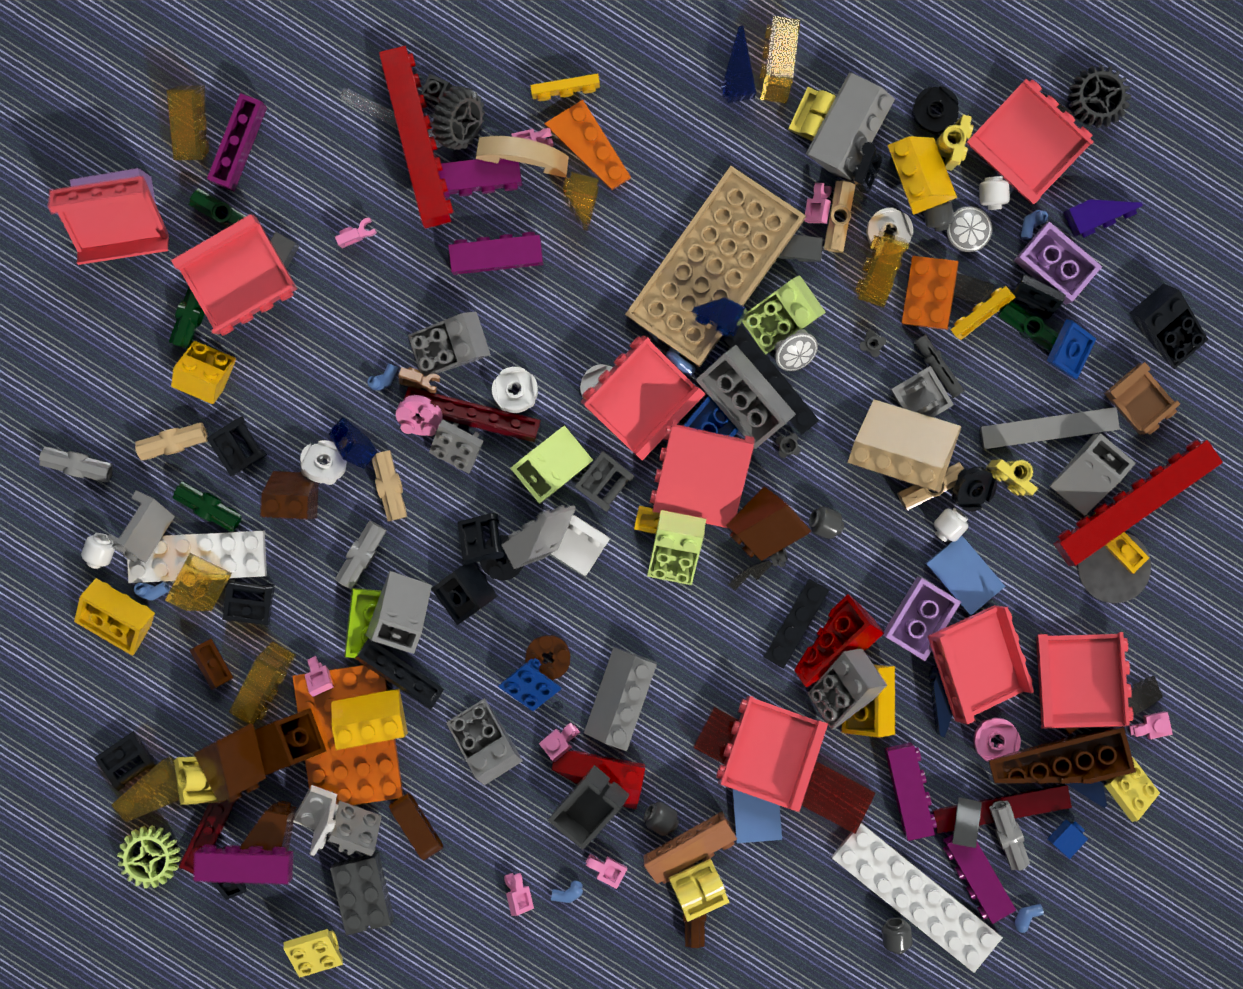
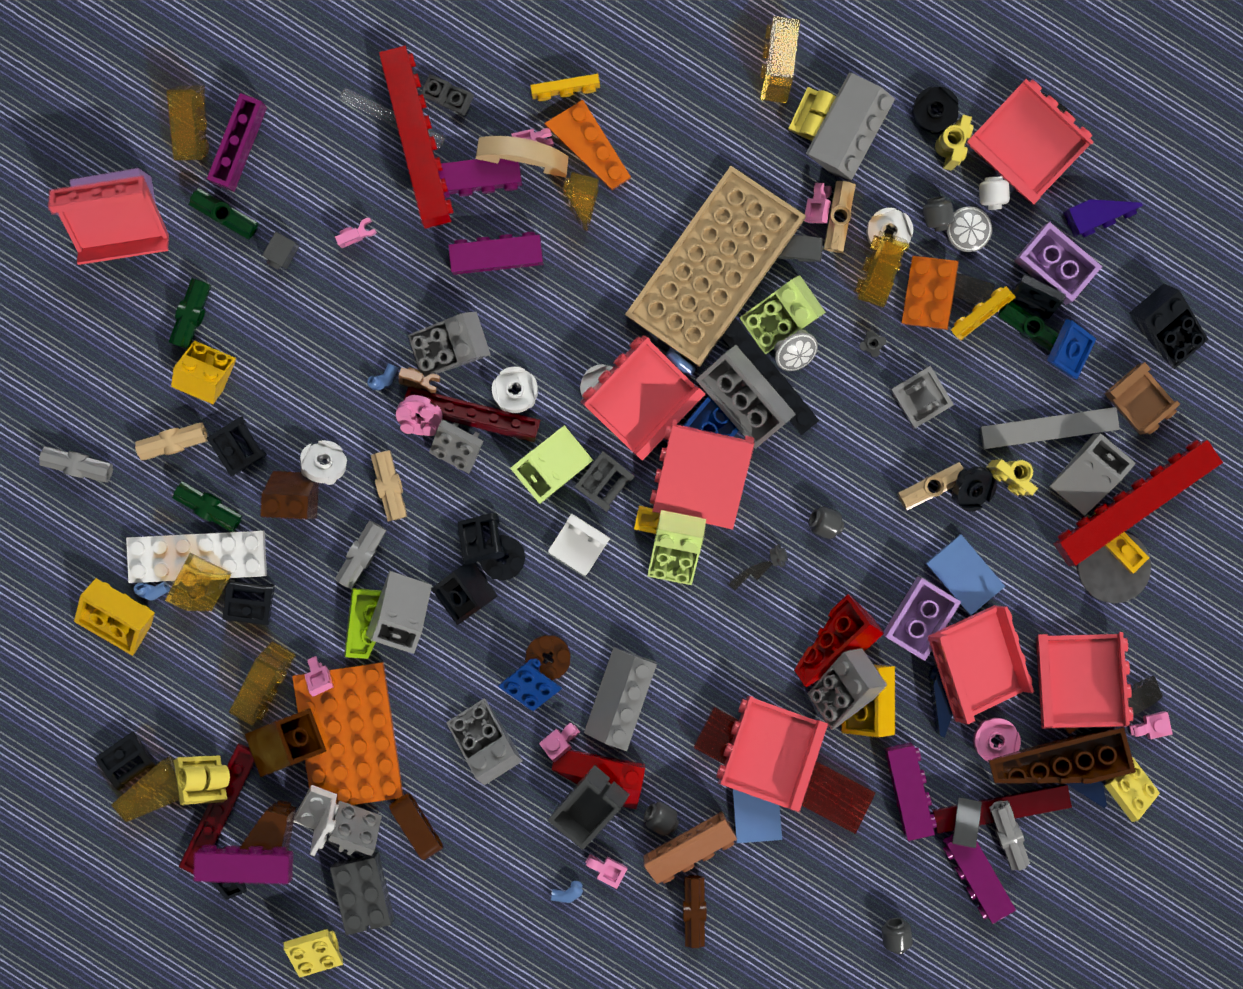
white head [81,533,115,569] -> none
light grey panel [107,490,175,563] -> none
yellowish green gear [117,826,181,888] -> none
coral panel [171,214,297,336] -> none
reddish brown plate [189,639,233,690] -> none
reddish brown slope [194,723,266,803] -> none
clear blue slope [329,417,377,469] -> none
yellow slope [331,689,408,750] -> none
black plate [355,638,444,709] -> none
dark grey gear [430,86,485,150] -> none
light grey slope [502,505,576,569] -> none
bright pink plate [504,873,534,916] -> none
light yellow plate [668,859,730,922] -> none
clear blue slope [692,297,747,336] -> none
clear blue slope [721,25,756,103] -> none
reddish brown slope [726,486,811,561] -> none
black plate [763,579,829,669] -> none
dark grey plate [776,433,801,458] -> none
white plate [831,822,1003,973] -> none
tan slope [848,399,962,492] -> none
black plate [852,142,882,195] -> none
yellow slope [888,136,957,215] -> none
dark grey pin [914,334,965,398] -> none
white head [934,507,968,542] -> none
medium blue arm [1014,904,1044,933] -> none
medium blue arm [1020,210,1048,240] -> none
blue brick [1047,819,1088,859] -> none
dark grey gear [1068,65,1132,128] -> none

